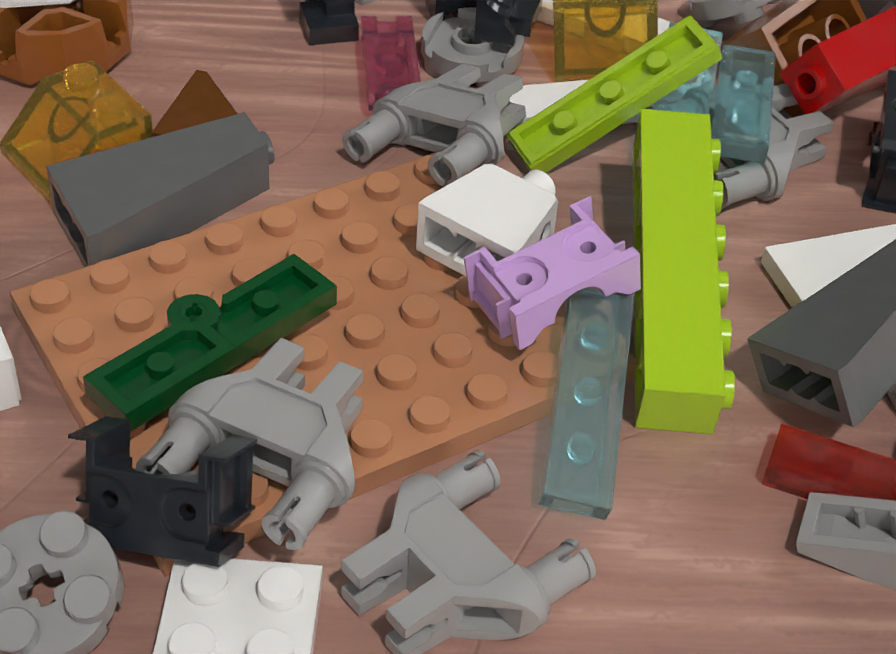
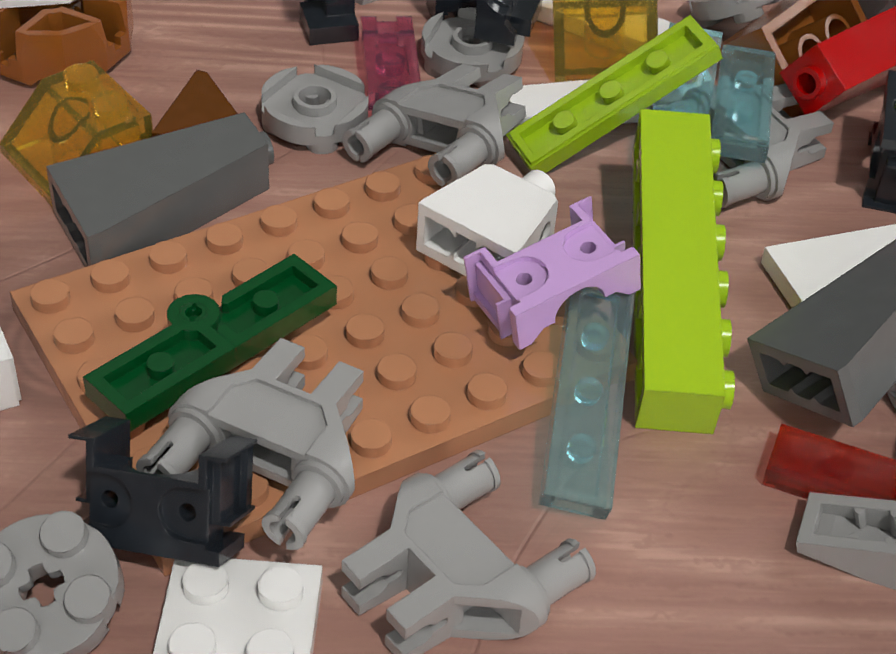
none -> light grey plate [261,65,369,154]

